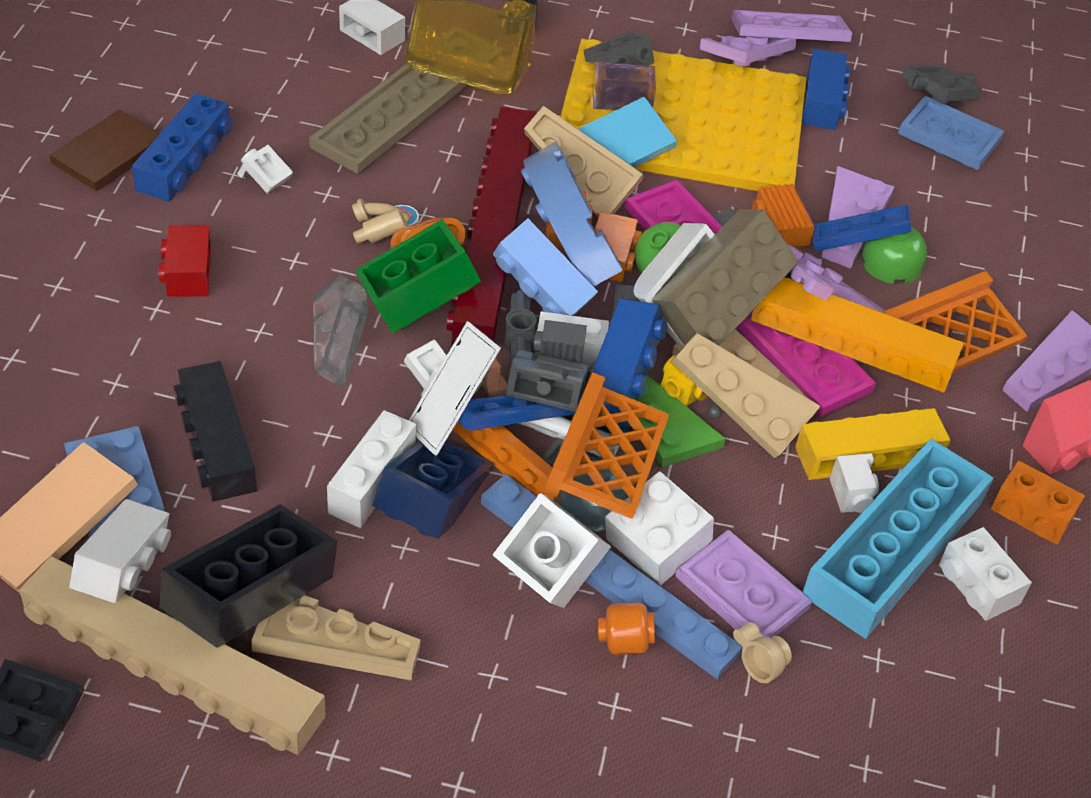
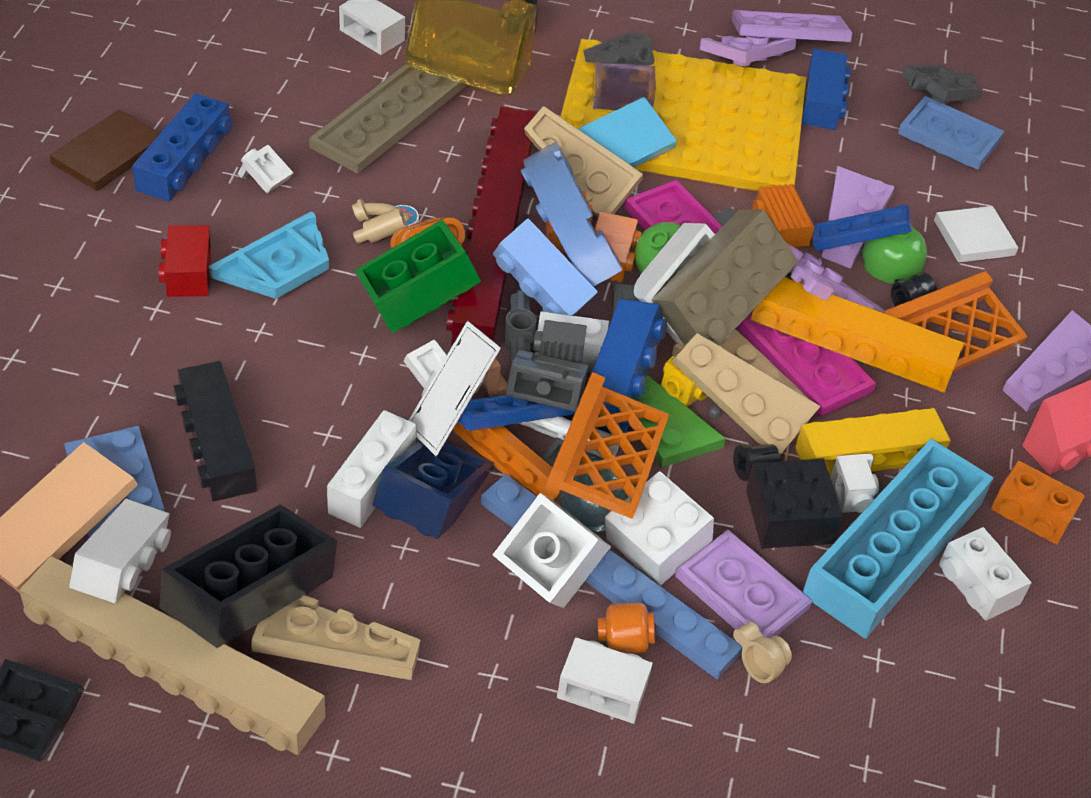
clear slope [313,275,368,388] -> none
none -> medium azure wing [208,211,329,299]
none -> white brick [557,637,653,724]
none -> black bush [733,444,781,481]
none -> black brick [746,459,843,549]
none -> black wheel [891,272,937,307]
none -> white tile [934,206,1018,263]

